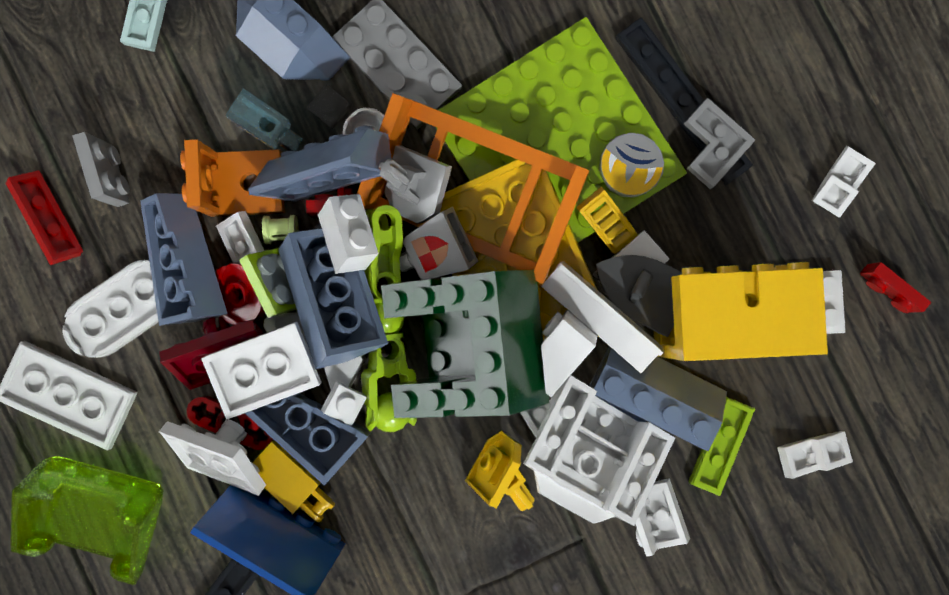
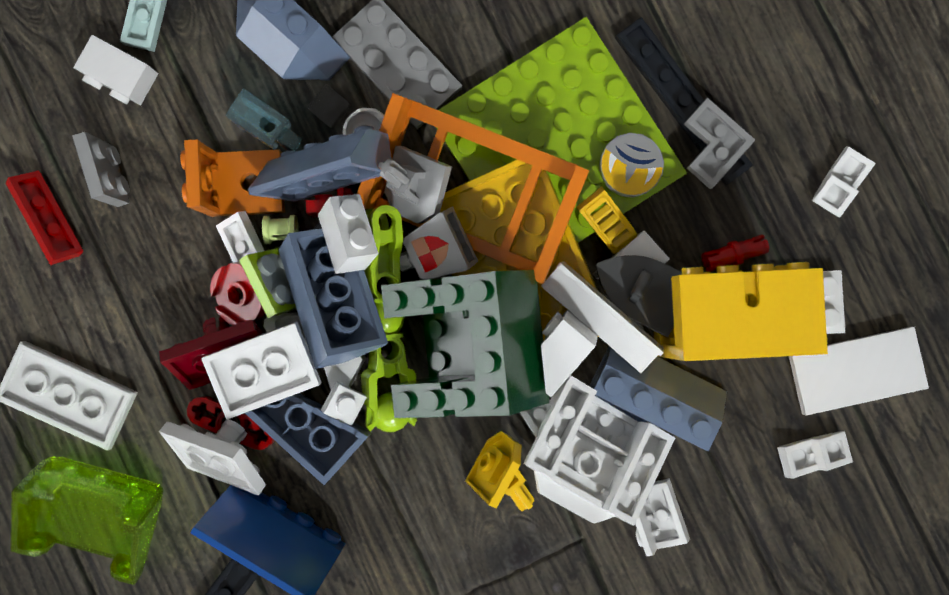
white tile [63,260,158,358] -> none
sand blue wedge [140,193,228,326] -> none
yellow brick [253,440,335,522] -> none
lime tile [688,397,755,496] -> none
red plate [860,262,931,313] -> none
none -> white brick [73,35,159,106]
none -> red pin [702,234,769,272]
none -> white tile [789,327,929,415]

